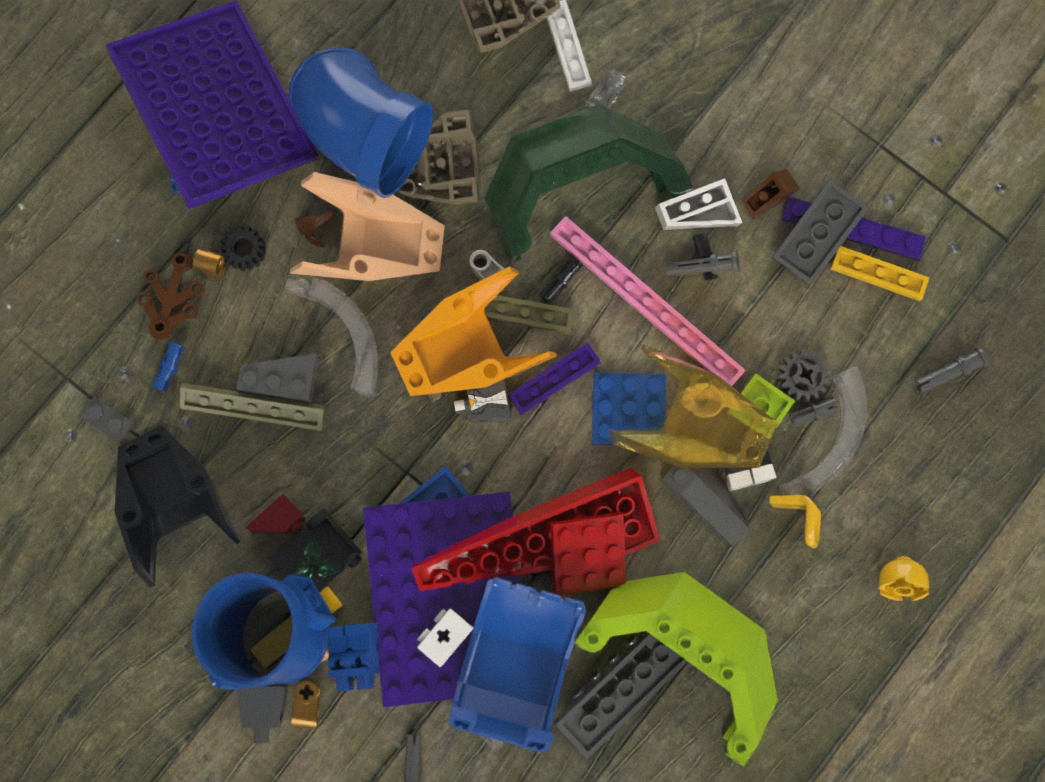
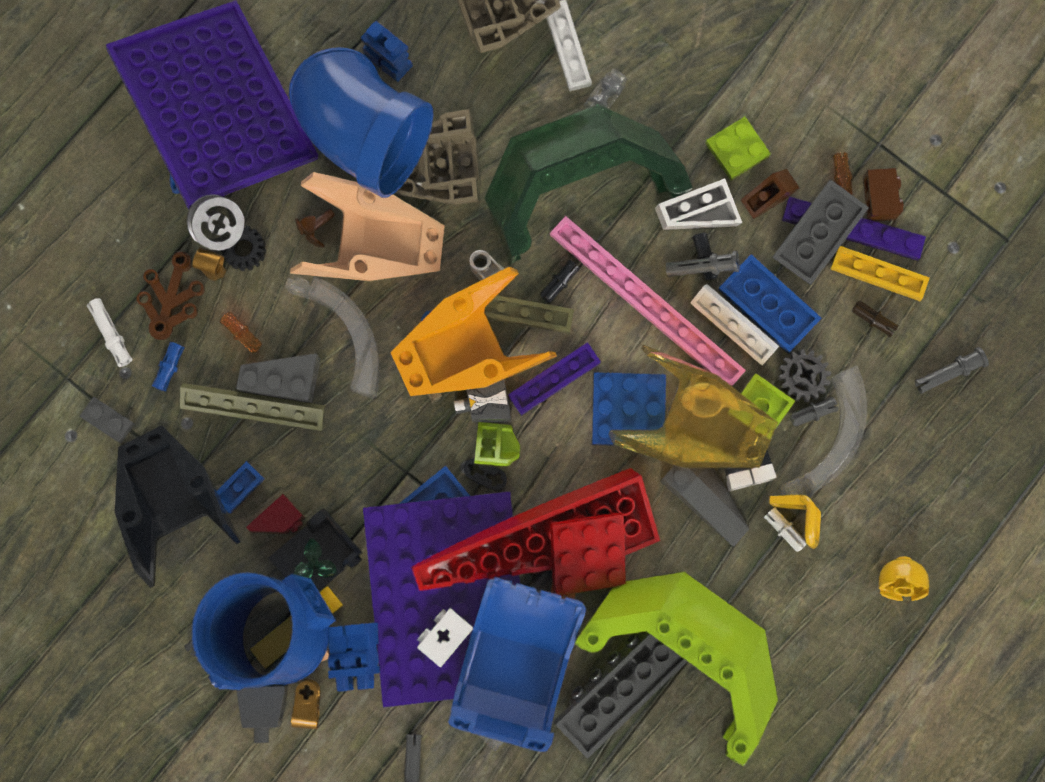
none -> white pin [87,298,133,367]
none -> wheel [186,195,244,251]
none -> blue plate [217,461,265,514]
none -> clear orange axle [220,312,262,353]
none -> blue hips [361,21,413,82]
none -> black beam [464,458,507,492]
none -> lime slope [474,422,520,466]
none -> white plate [690,284,779,365]
none -> lime plate [705,117,771,180]
none -> blue plate [718,254,822,354]
none -> white axle [764,507,806,552]
none -> clear orange pin [832,152,853,195]
none -> dark brown axle [852,301,899,338]
none -> reddish brown brick [863,168,904,221]

